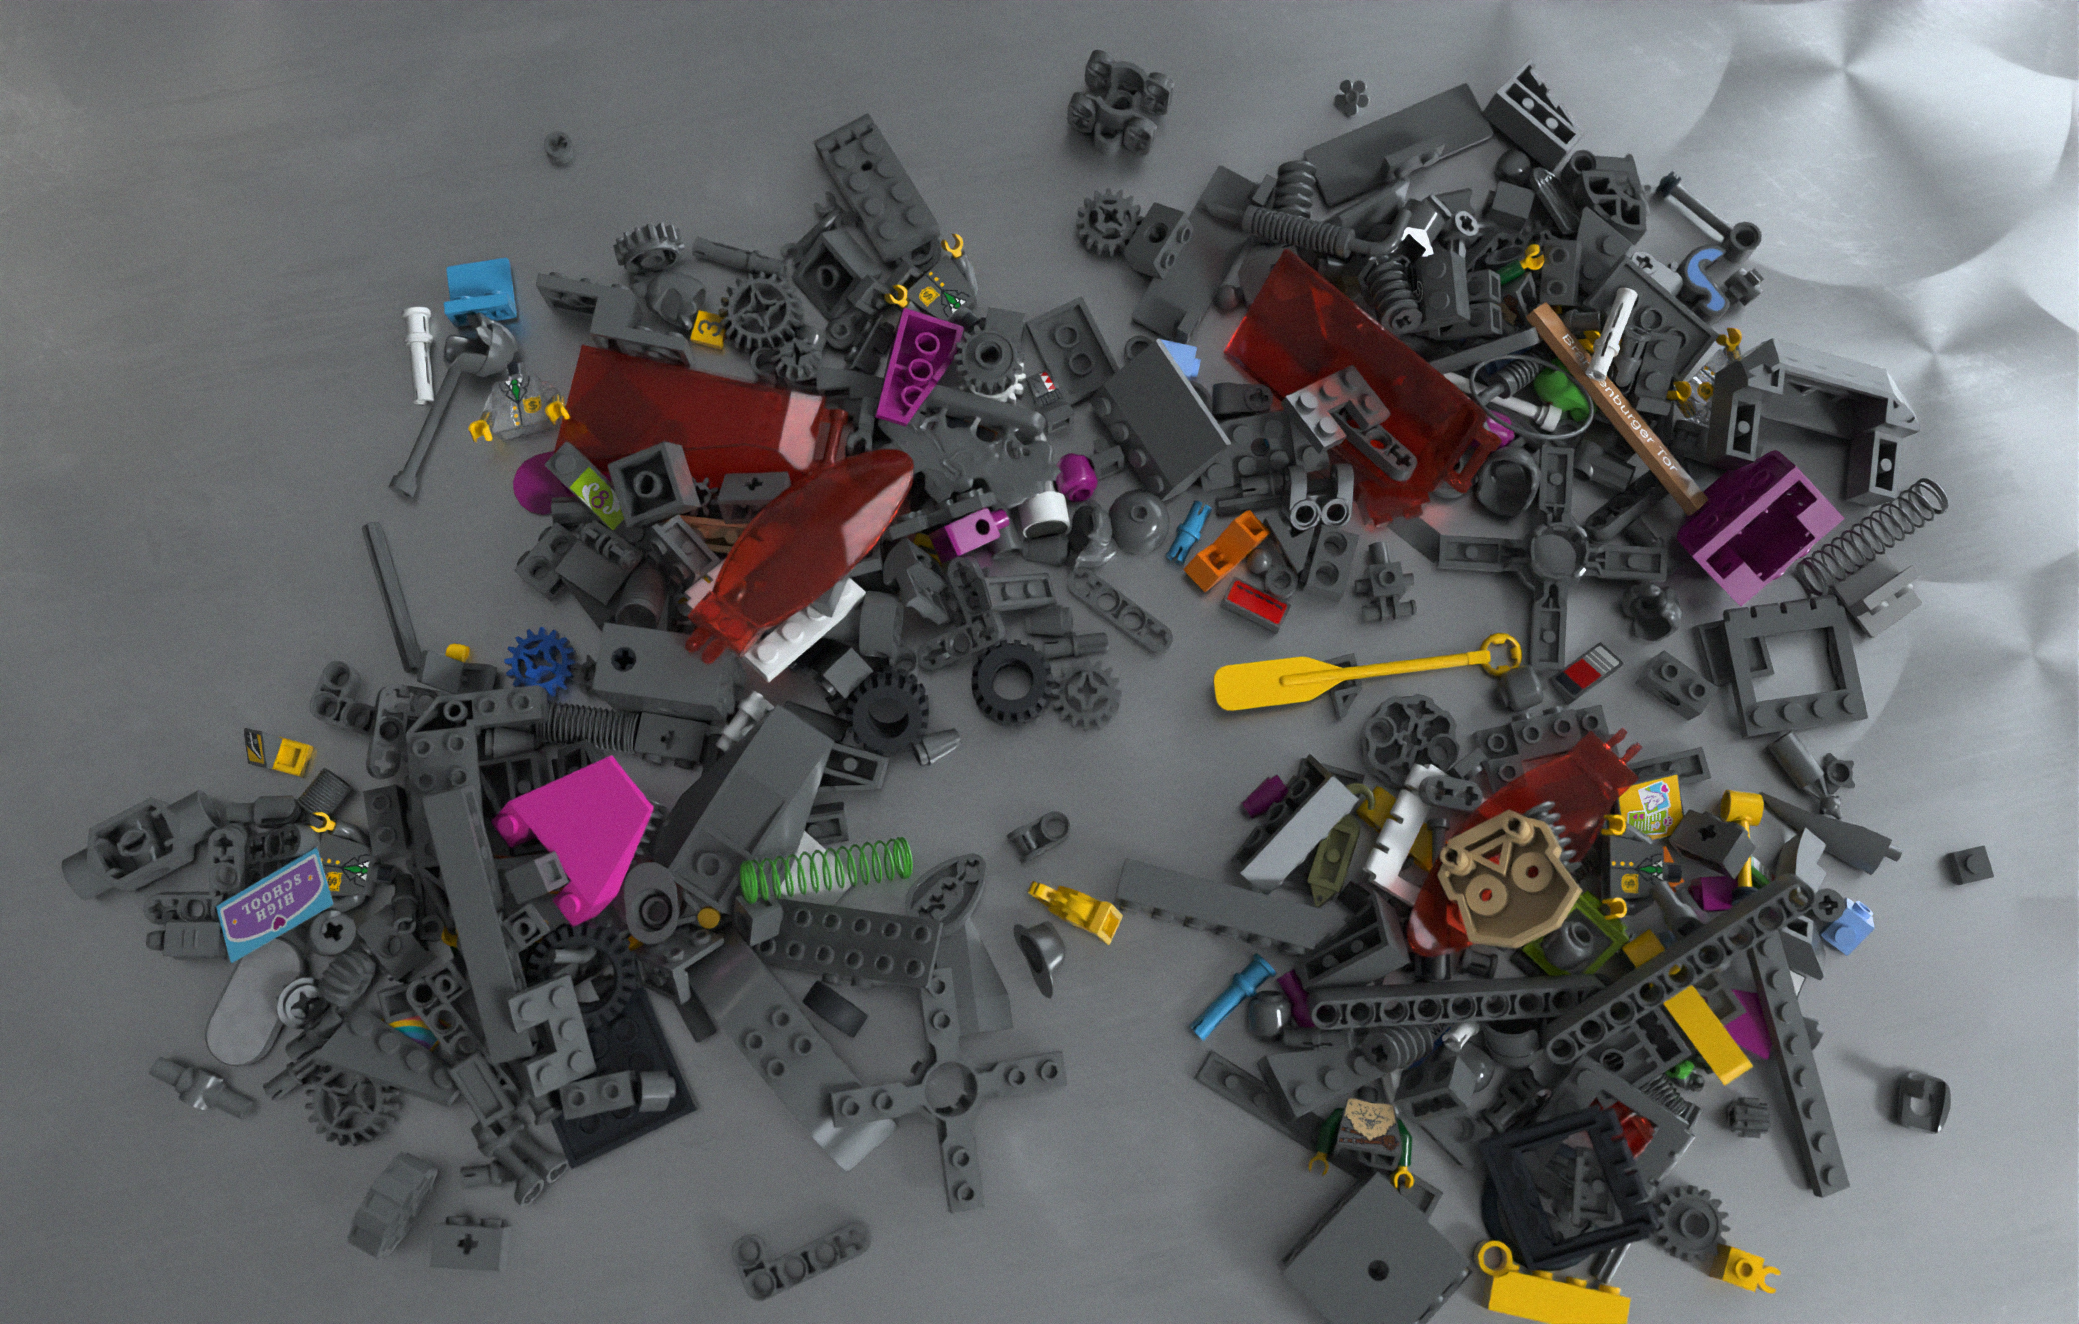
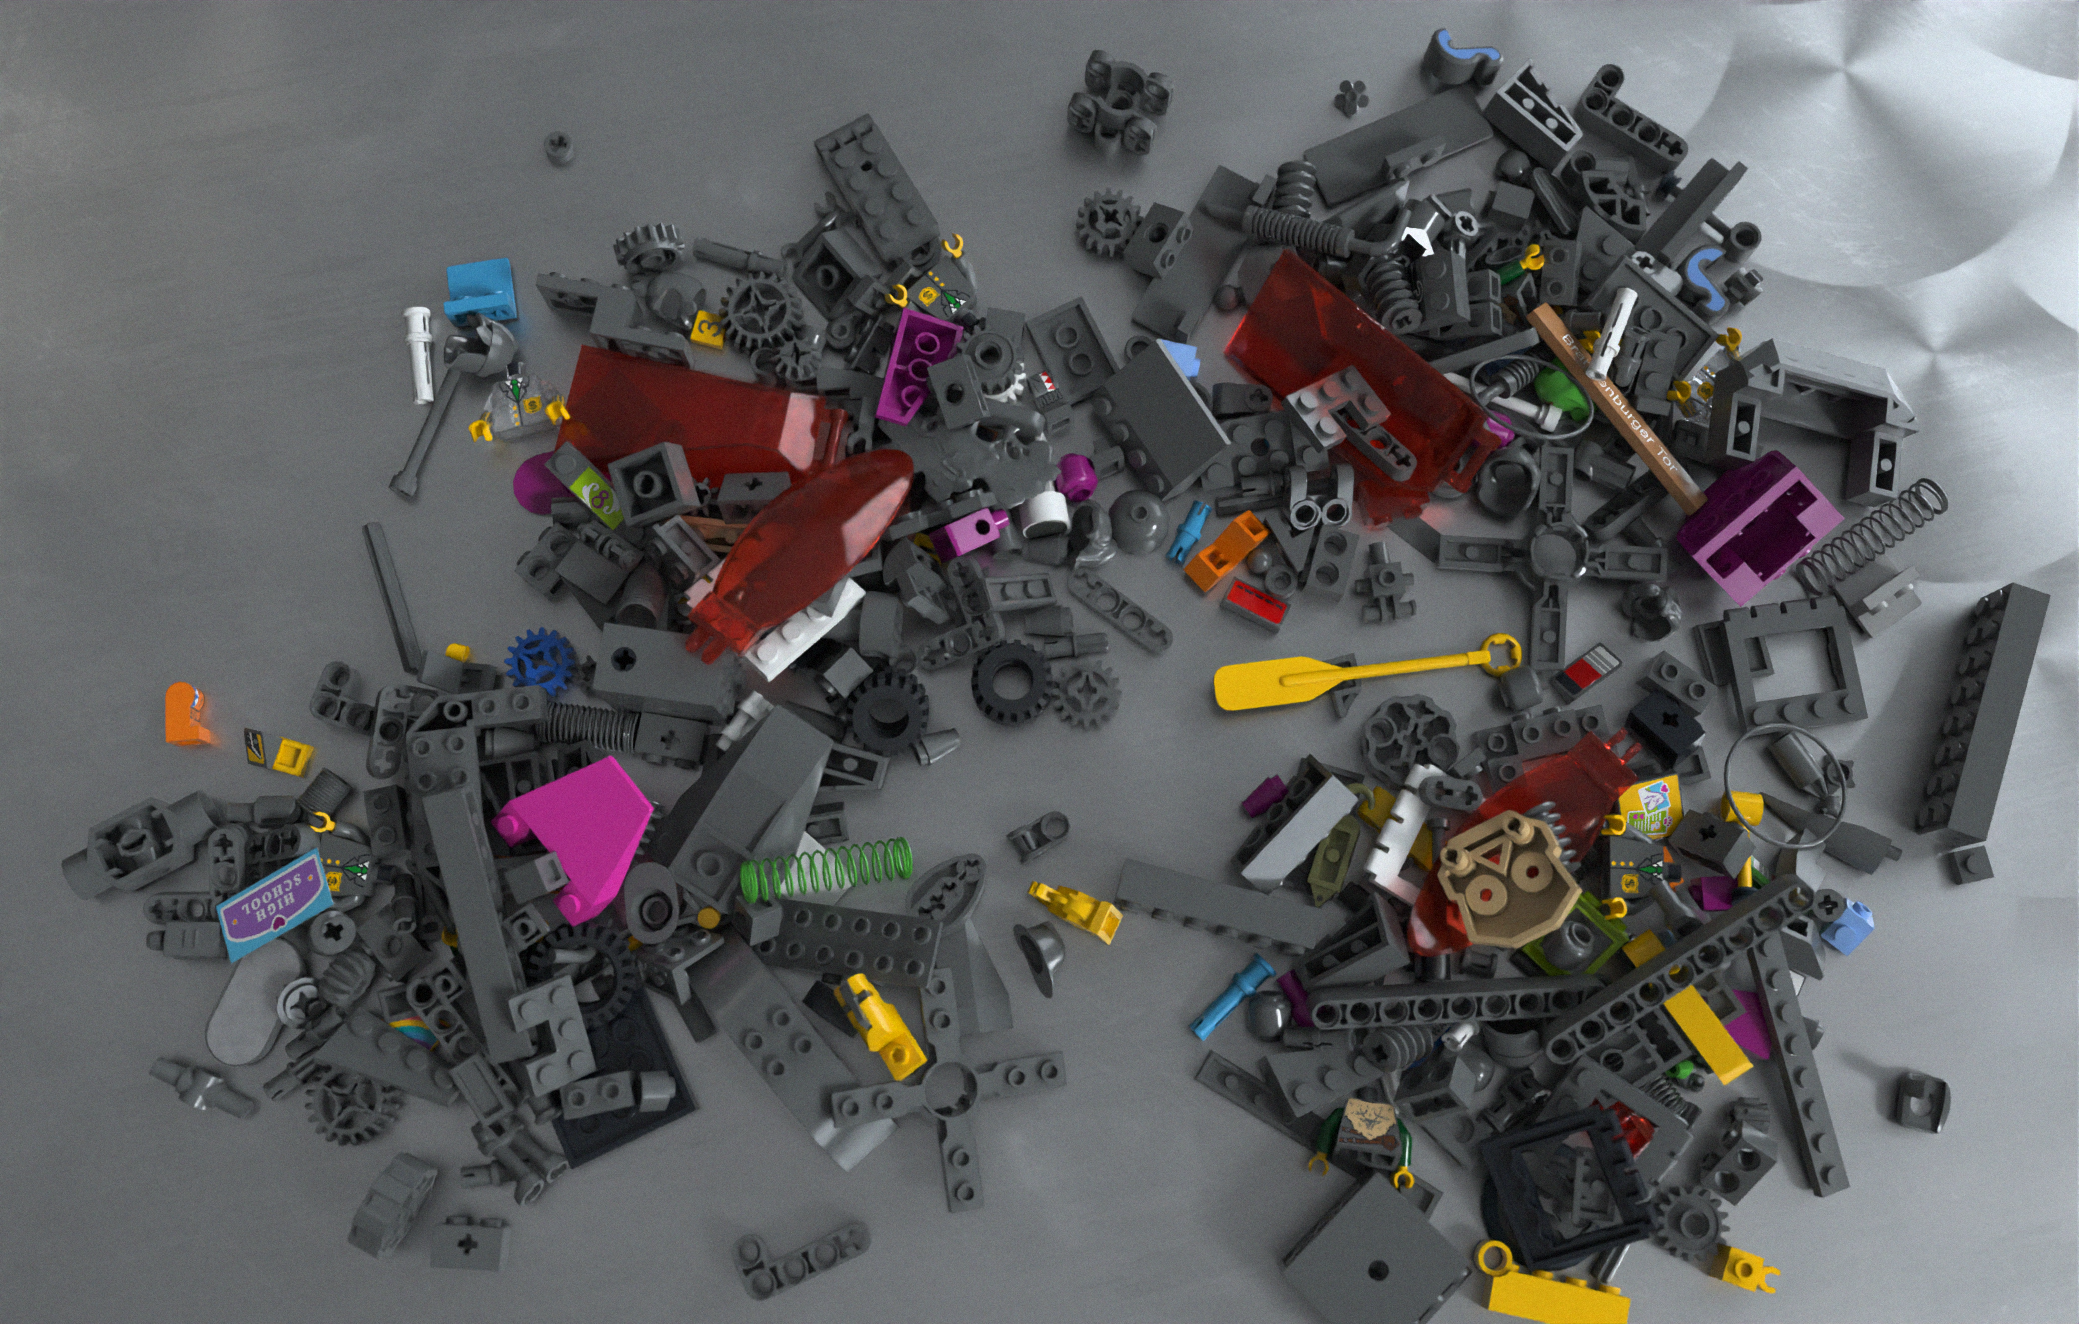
none -> orange leg [165,682,210,746]
none -> yellow plate [834,974,927,1081]
none -> dark grey brick [926,355,991,430]
none -> dark grey animal [1424,28,1503,86]
none -> dark grey beam [1574,64,1688,174]
none -> black brick [1624,689,1706,770]
none -> dark grey panel [1635,158,1748,267]
none -> dark grey brick [1699,1120,1778,1206]
none -> dark grey piece [1724,723,1847,849]
none -> dark grey brick [1919,582,2051,848]

